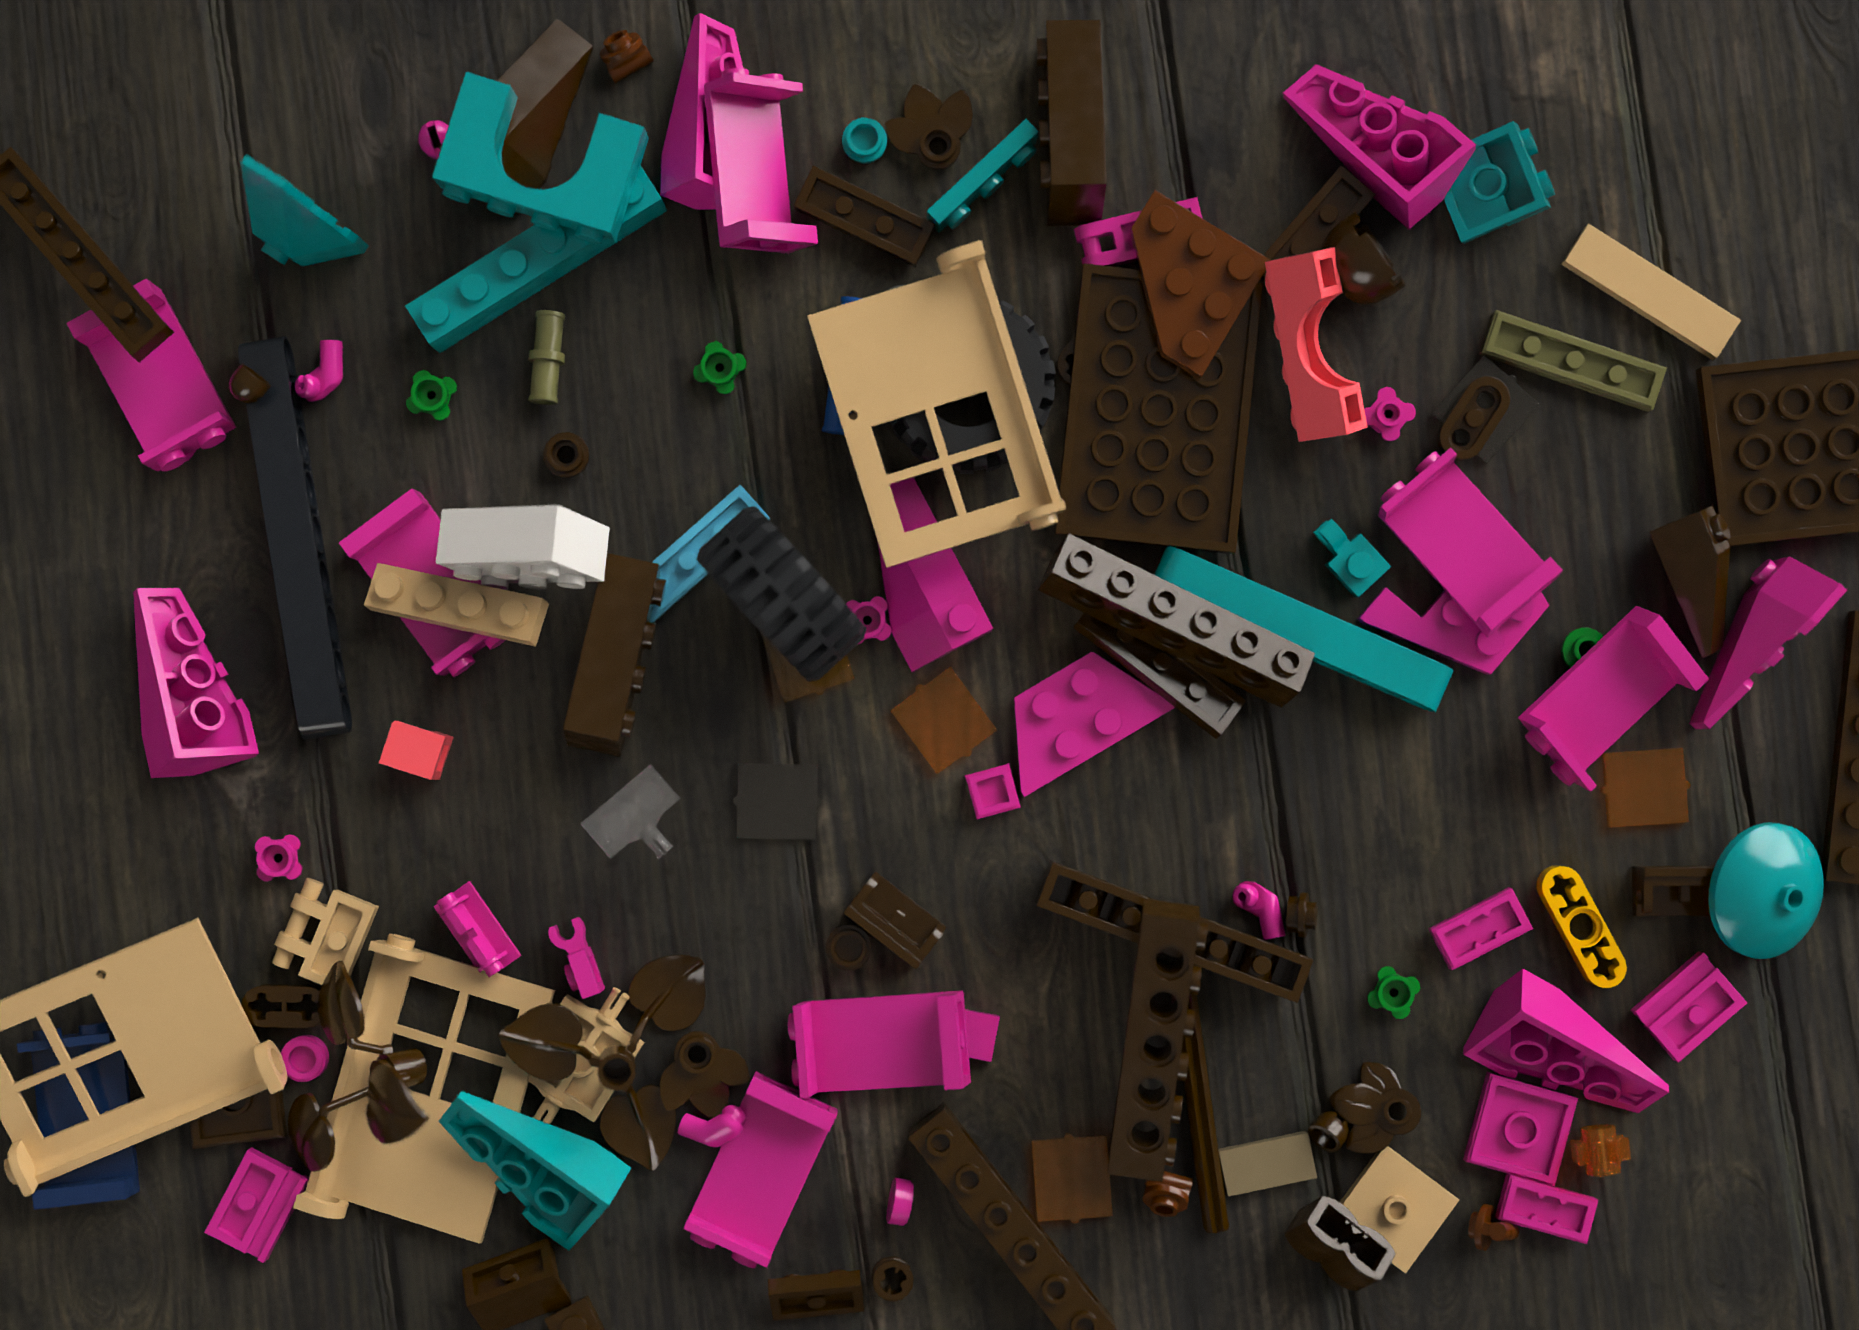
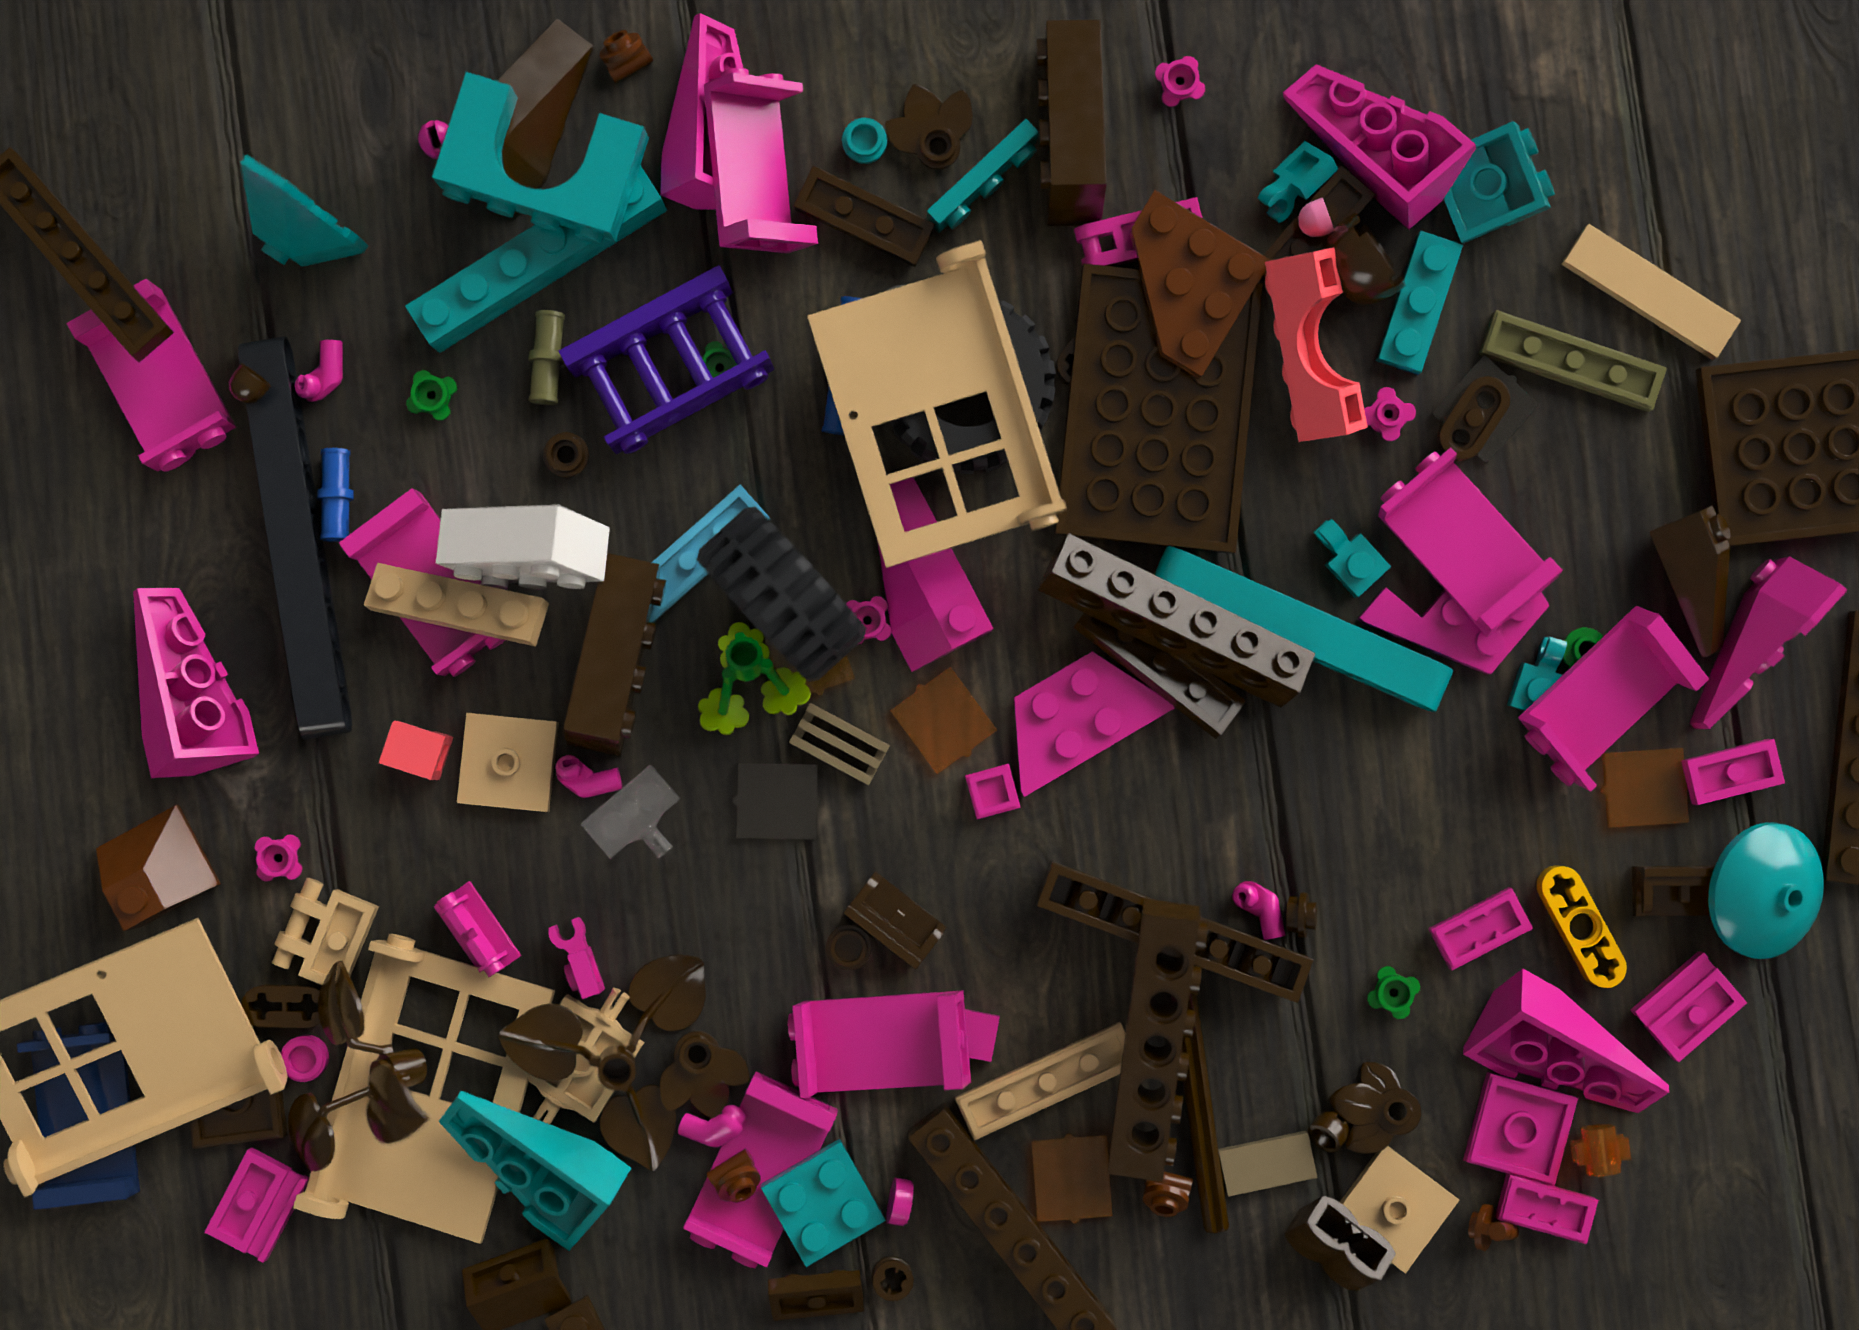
none -> reddish brown slope [96,805,221,931]
none -> blue pin [317,448,354,542]
none -> tan plate [457,713,559,812]
none -> dark pink arm [556,755,623,798]
none -> dark purple fence [559,265,775,454]
none -> lime plant [698,622,811,735]
none -> reddish brown plate [706,1148,761,1203]
none -> teal plate [760,1138,886,1267]
none -> dark tan tile [789,703,890,785]
none -> tan tile [955,1022,1125,1140]
none -> dark pink plate [1155,56,1205,107]
none -> teal plate [1257,141,1339,223]
none -> bright pink hinge [1298,197,1334,237]
none -> teal plate [1376,231,1463,375]
none -> teal plate [1507,637,1567,711]
none -> dark pink plate [1681,739,1785,805]

